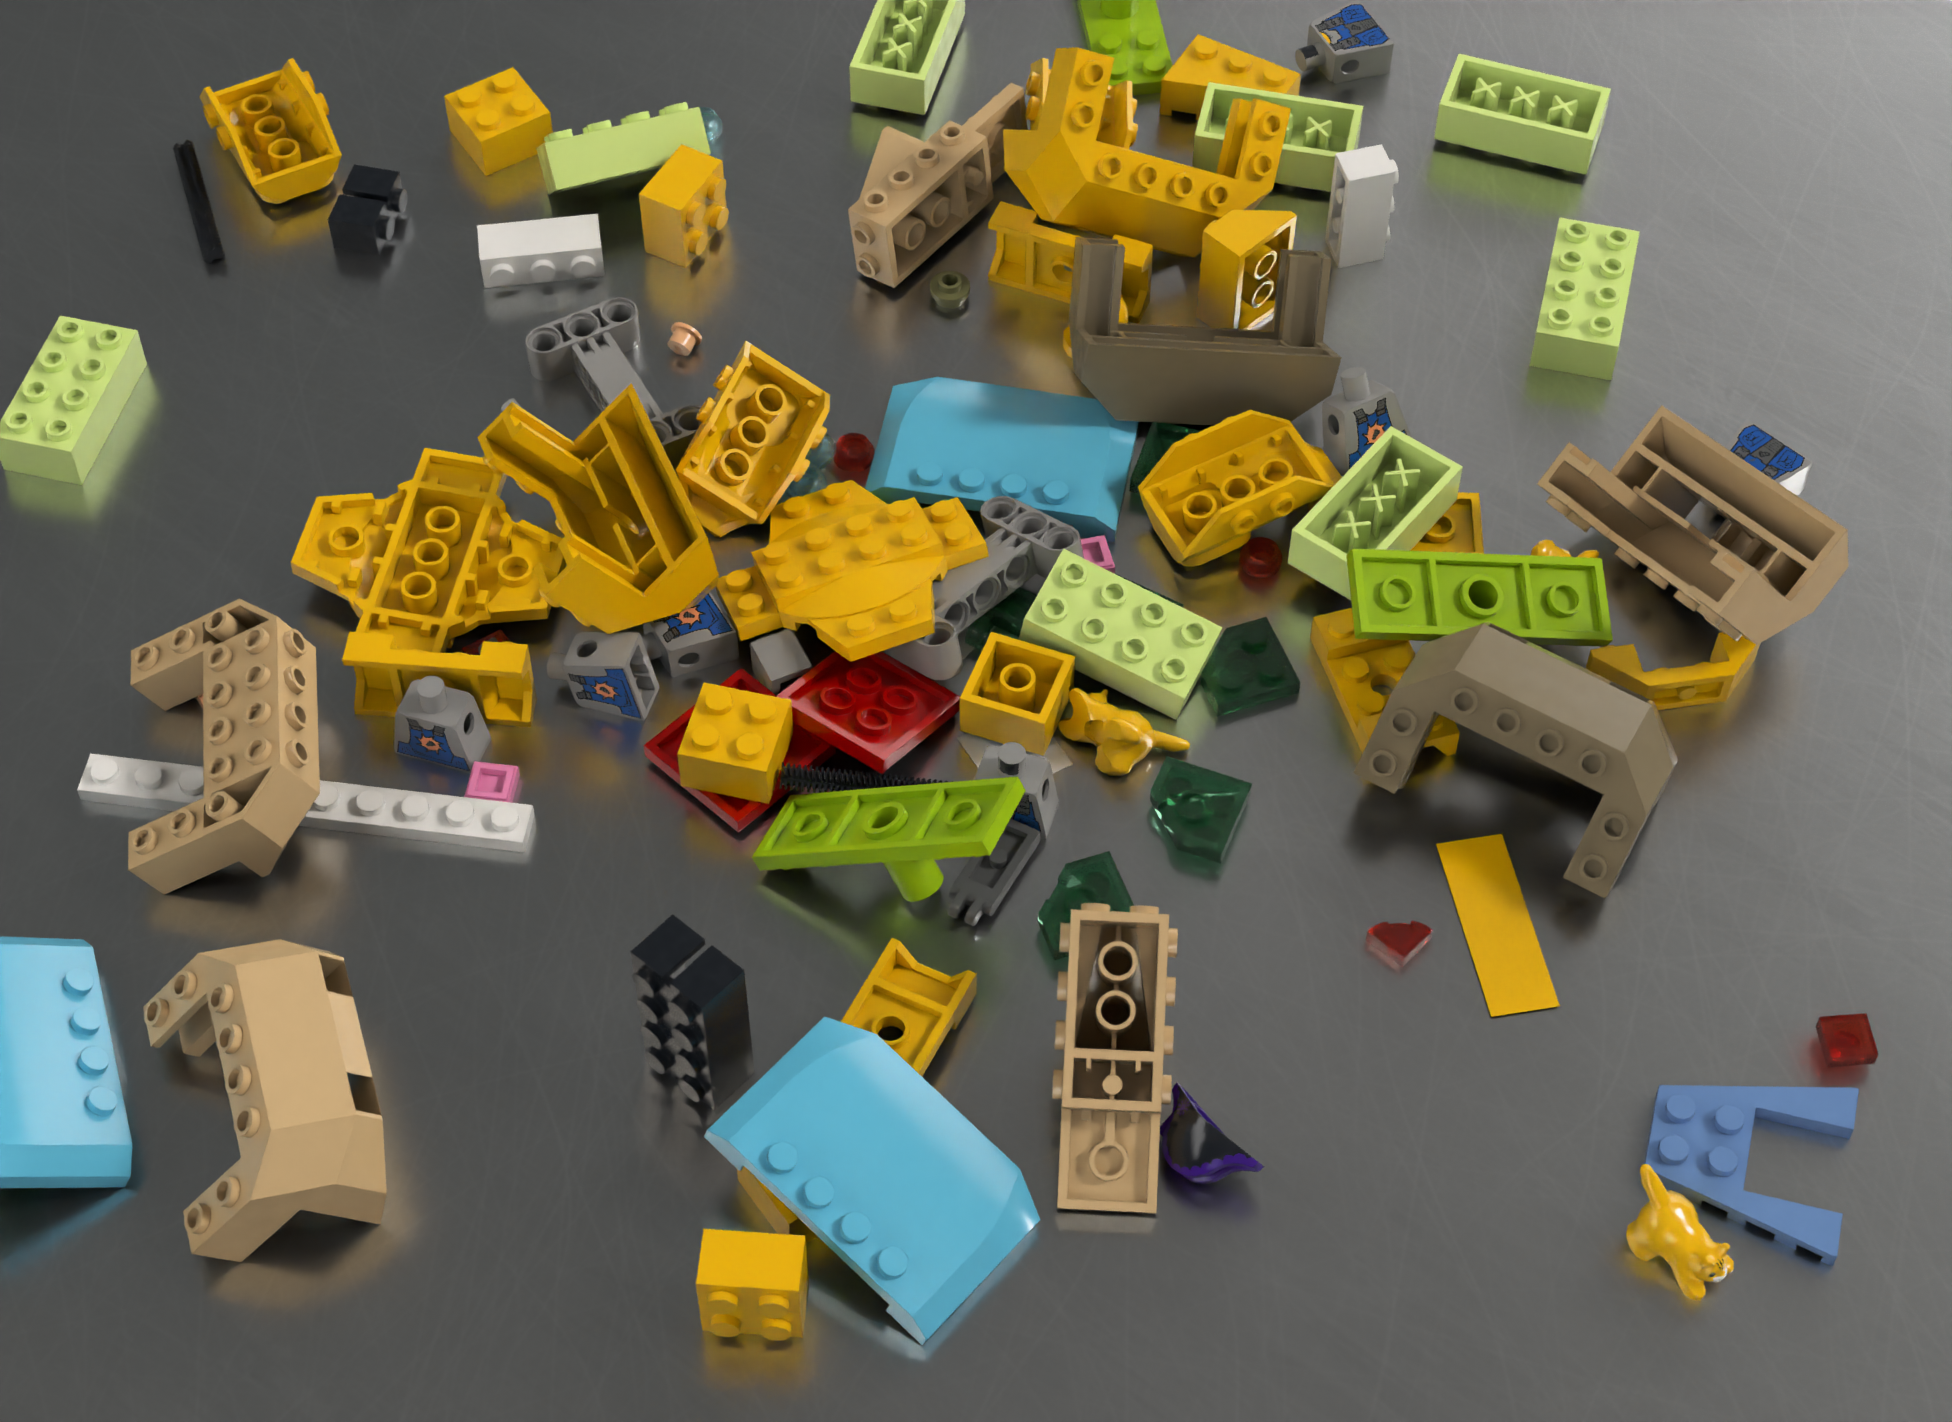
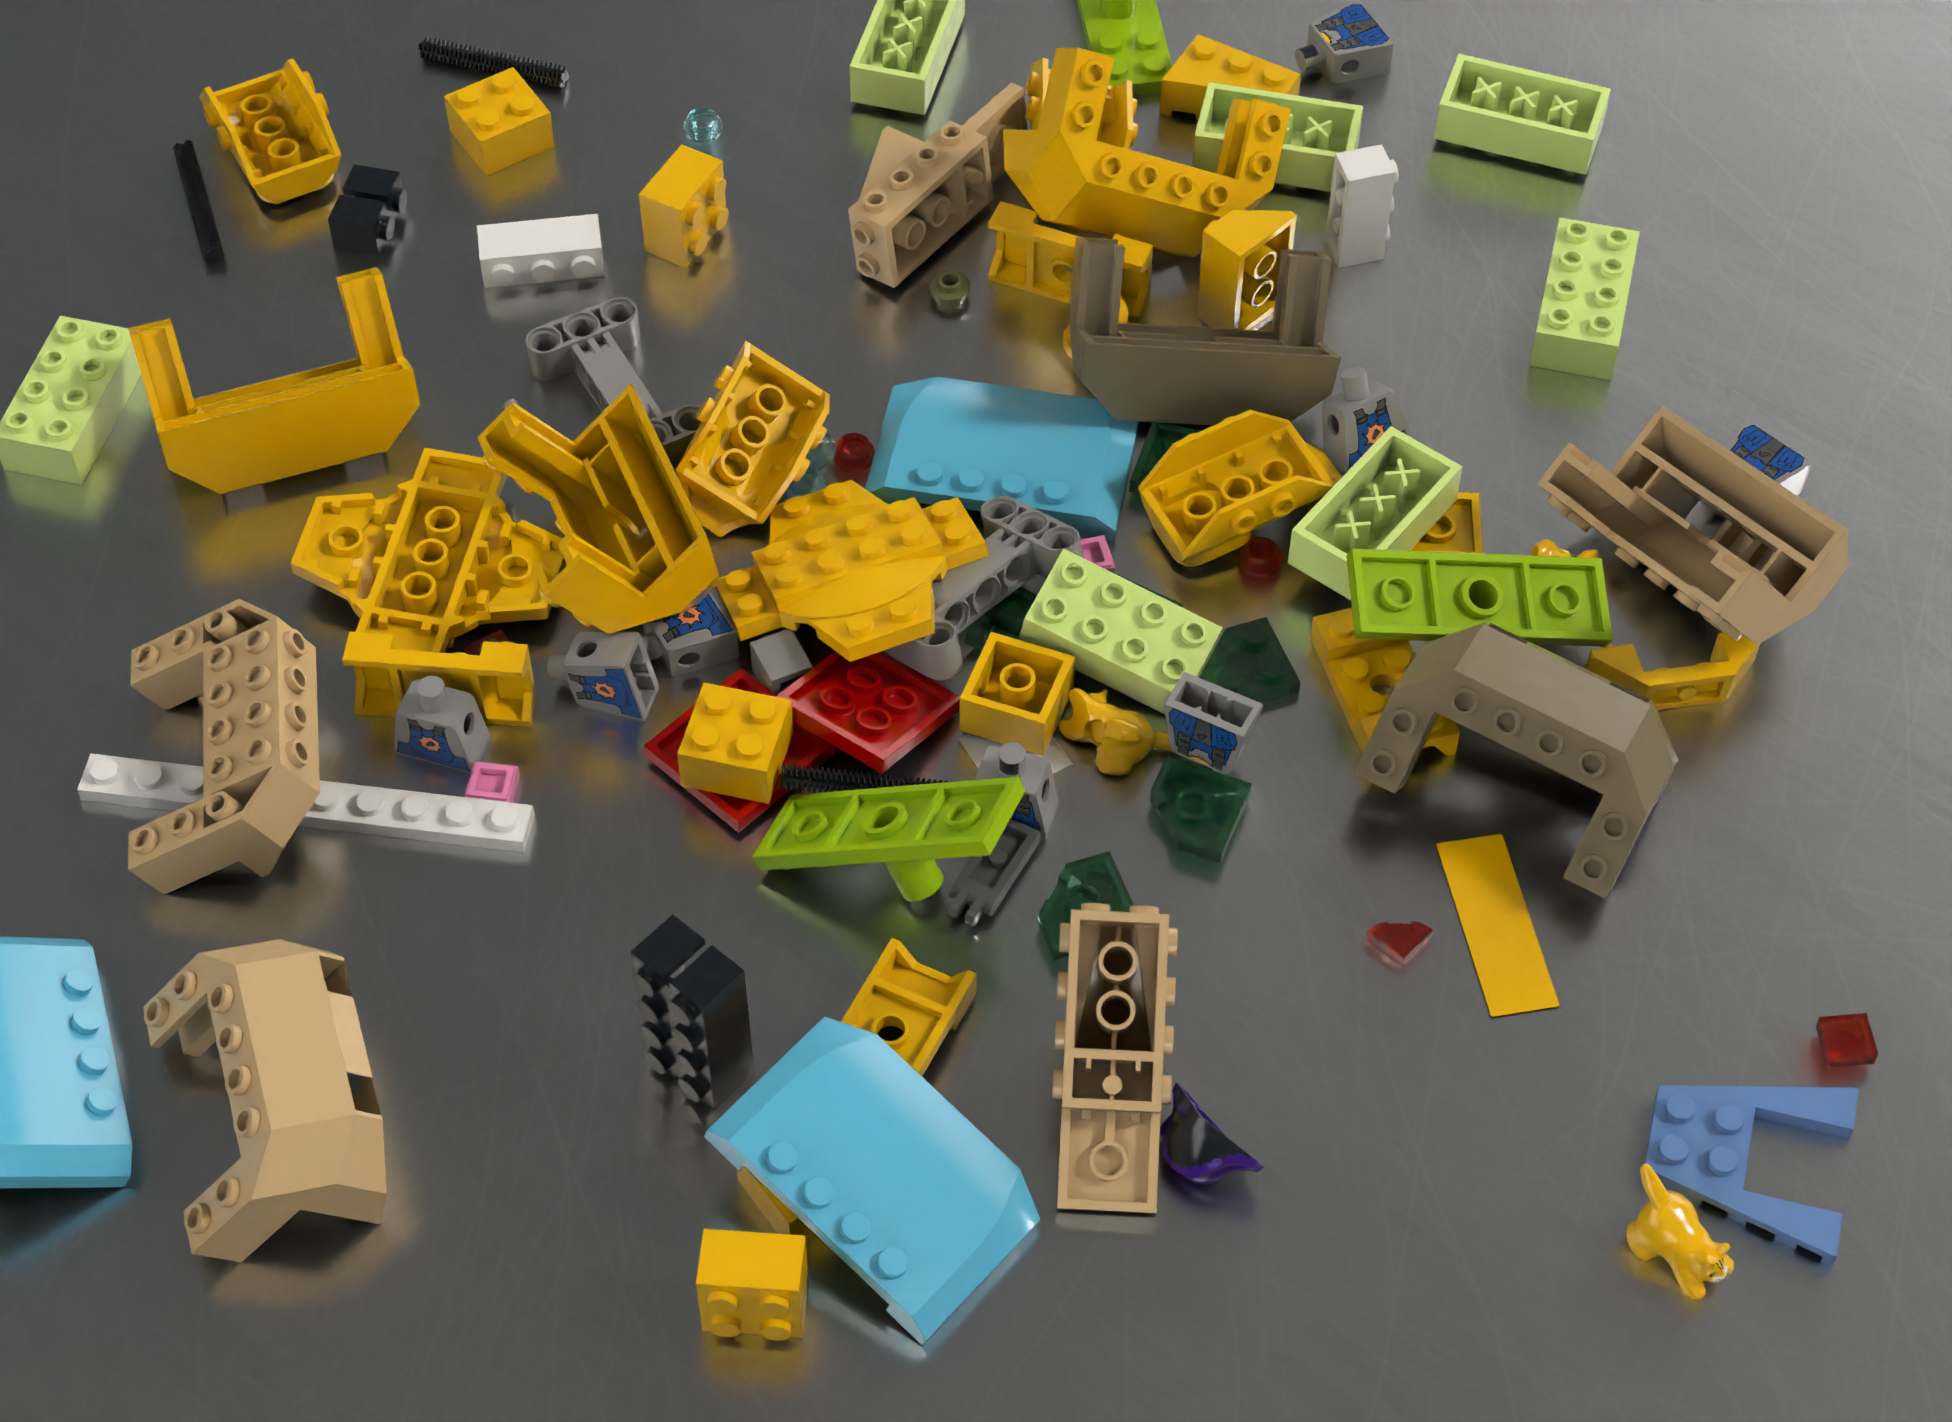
yellowish green brick [536,102,711,195] -> none
light nougat piece [667,322,702,356] -> none
none -> yellow wedge [128,267,420,494]
none -> black axle [418,36,569,88]
none -> light grey torso [1164,672,1263,774]

